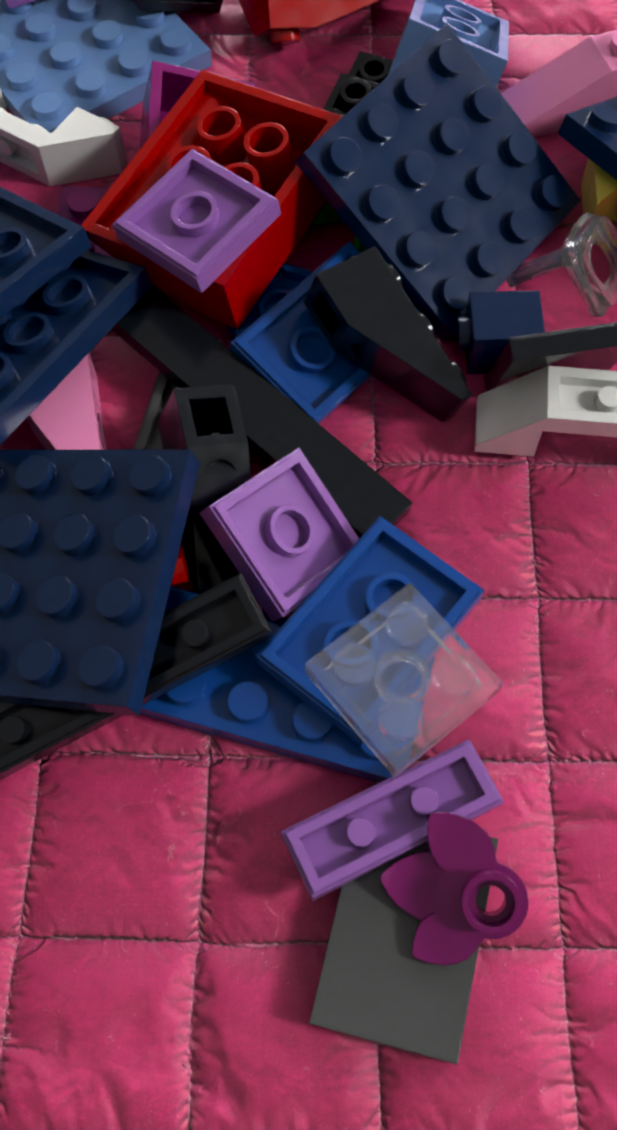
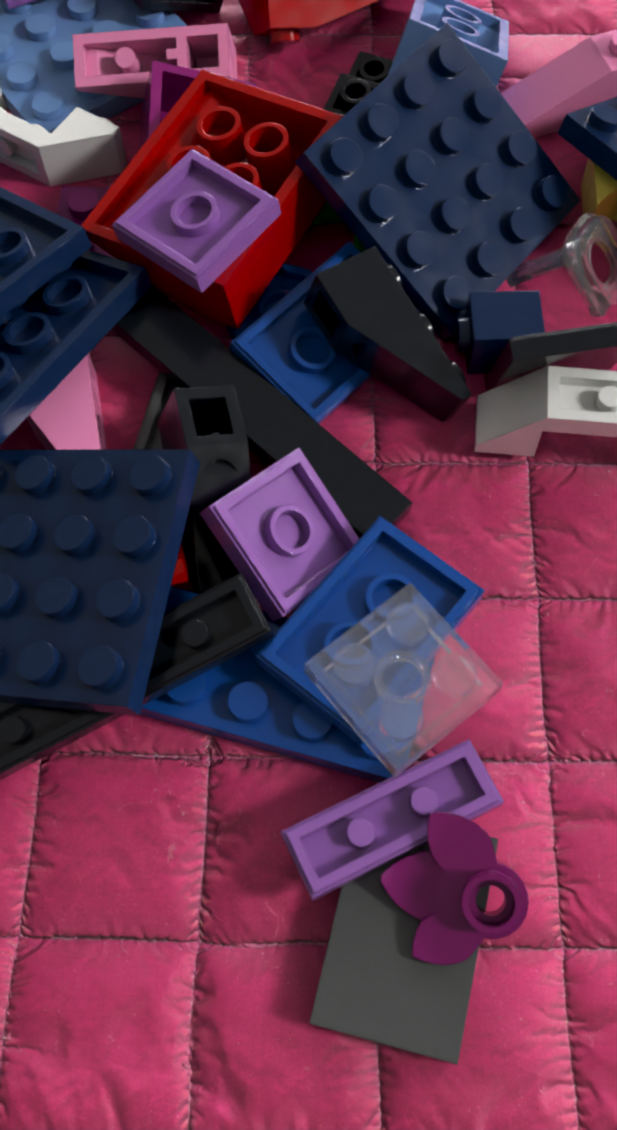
none -> bright pink slope [72,23,237,99]

